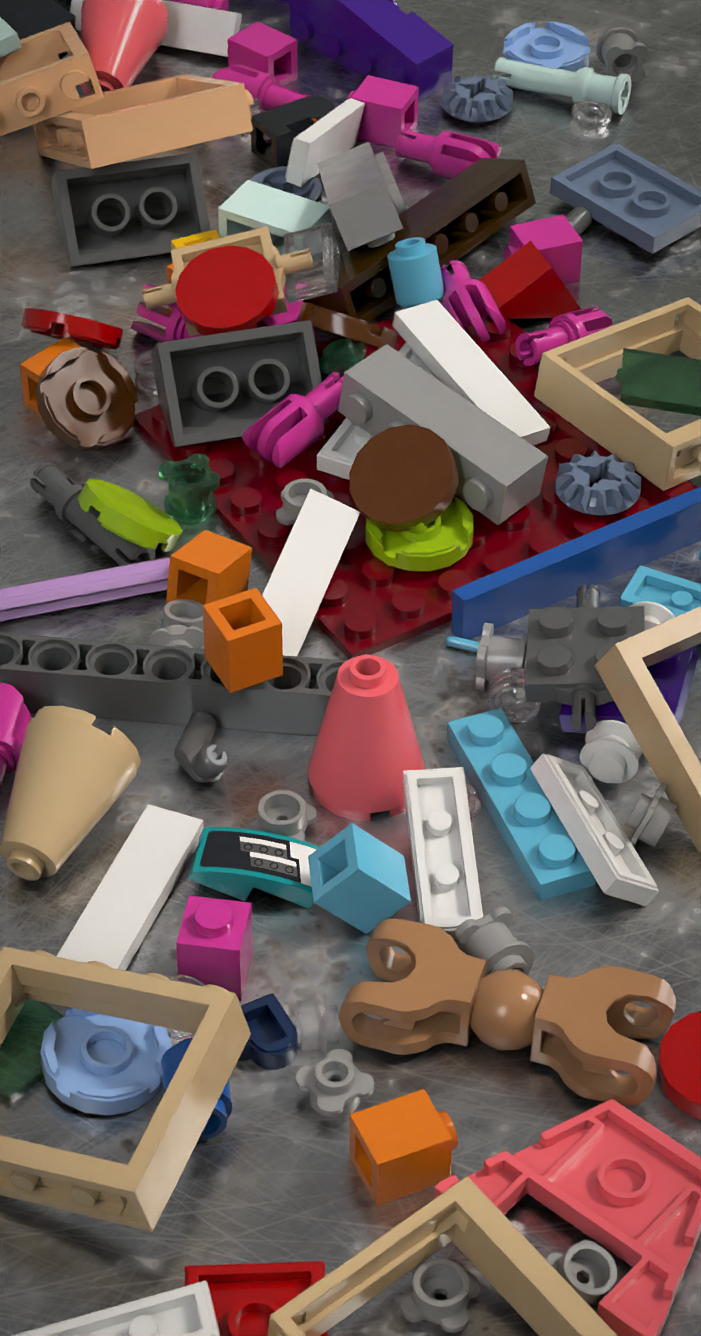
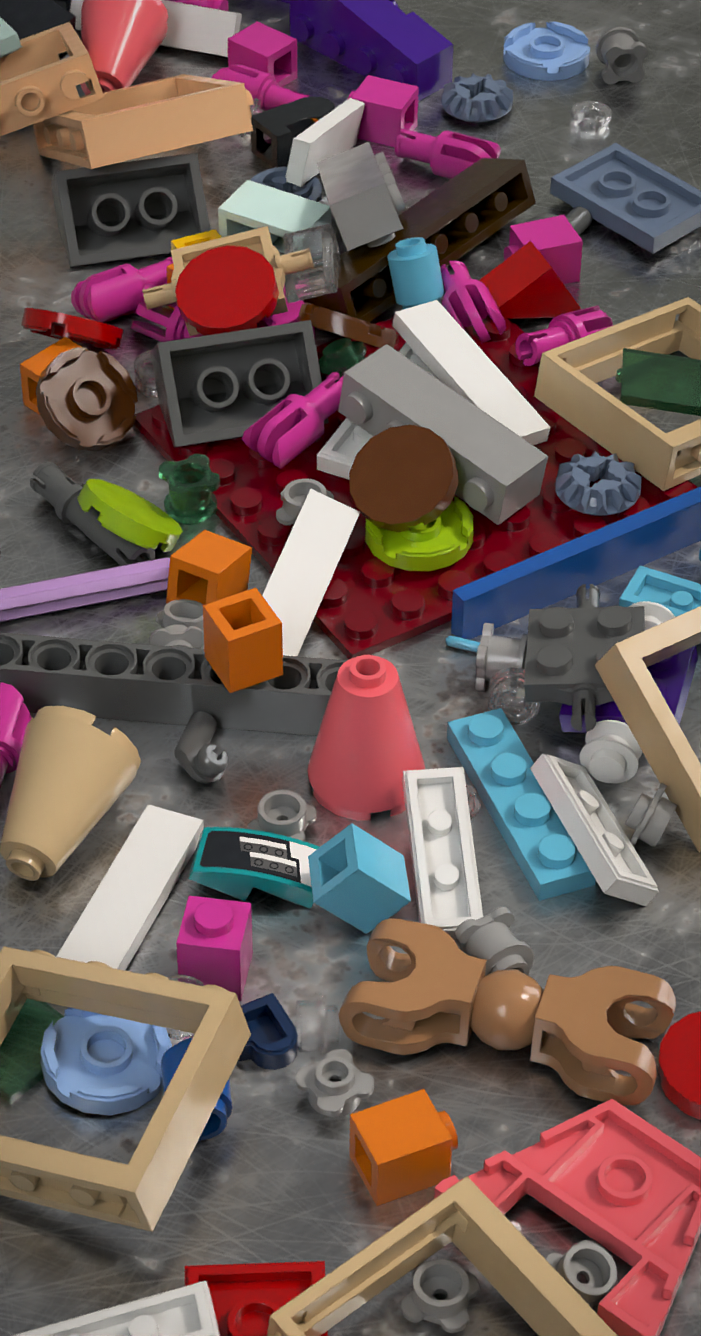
light aqua pin [493,57,631,115] -> none
none -> dark pink arm [71,257,173,323]

